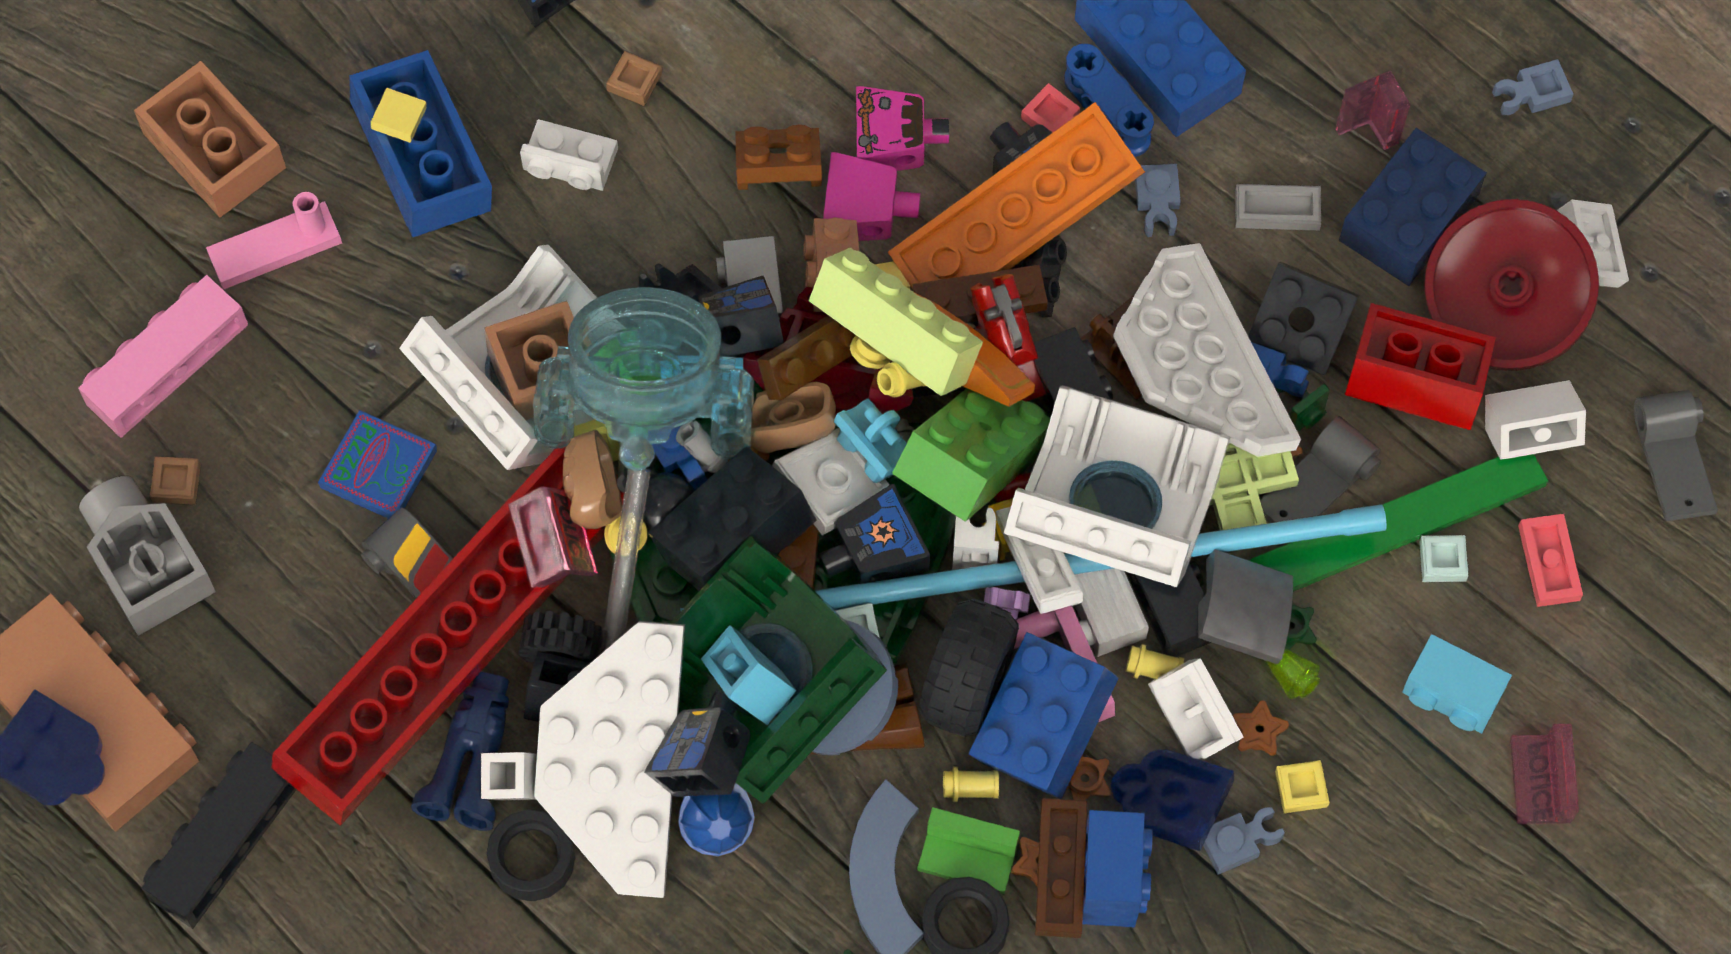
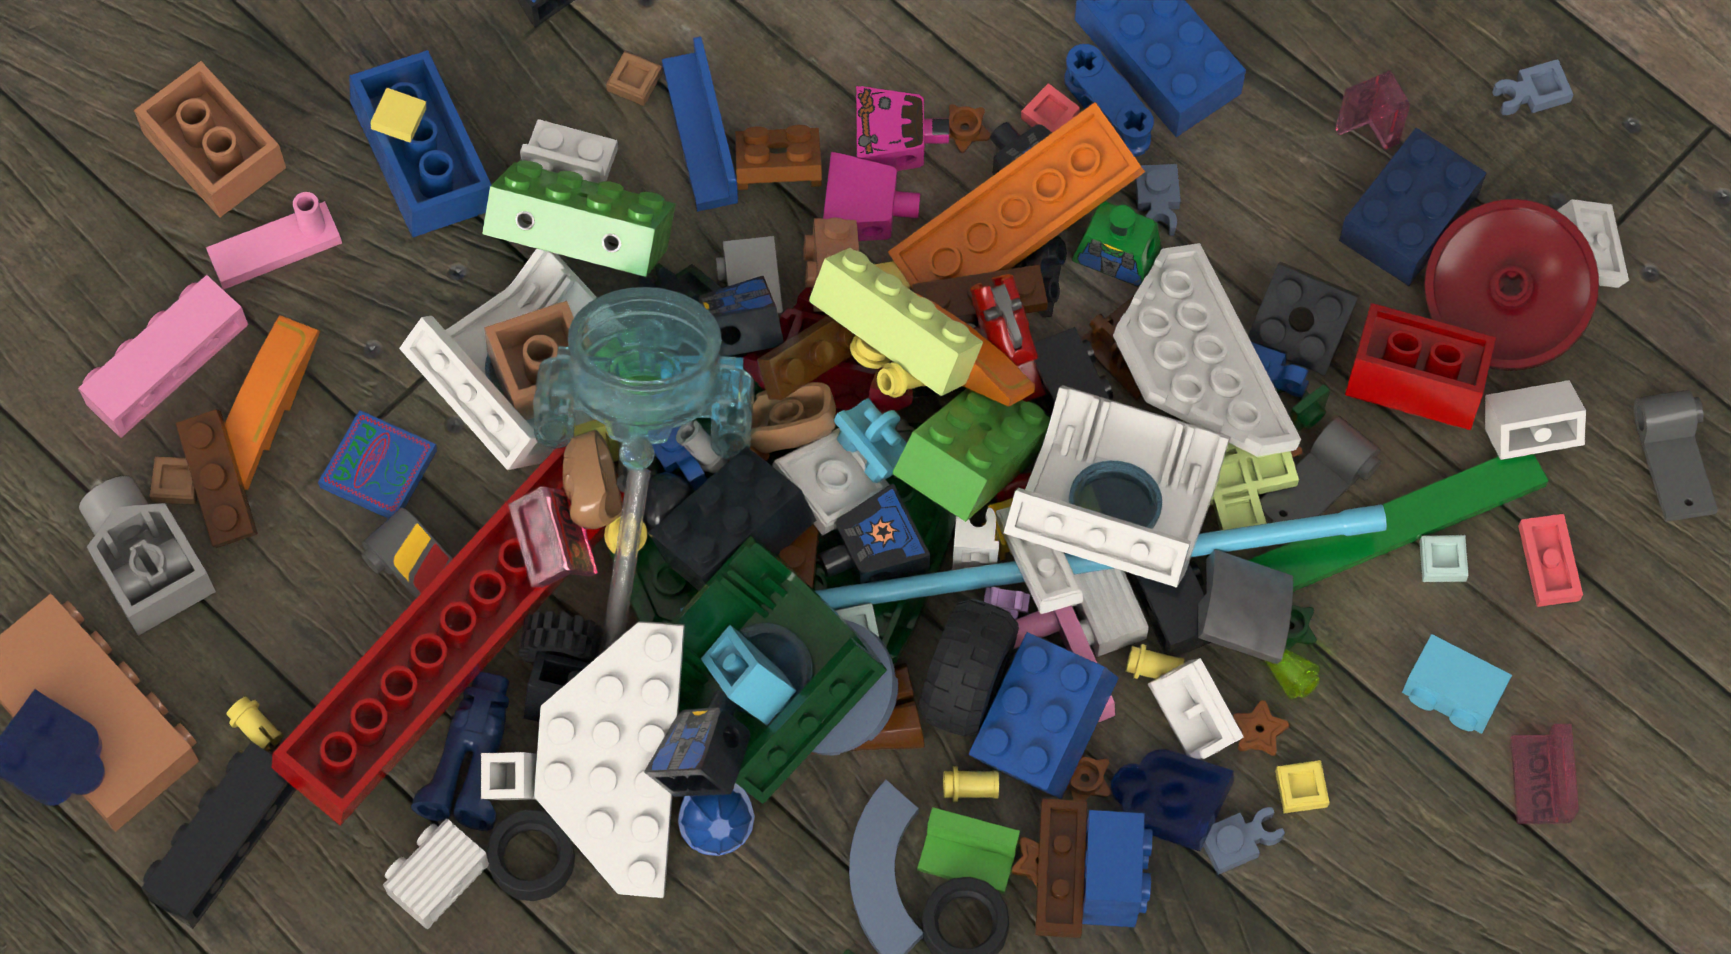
light grey tile [1235,184,1321,231] -> none
none -> reddish brown plate [176,409,258,548]
none -> orange slope [225,315,320,490]
none -> light yellow pin [227,697,283,752]
none -> white brick [383,818,489,929]
none -> piece [482,160,676,277]
none -> blue panel [662,36,738,212]
none -> dark orange plate [949,104,991,153]
none -> green torso [1072,201,1162,287]

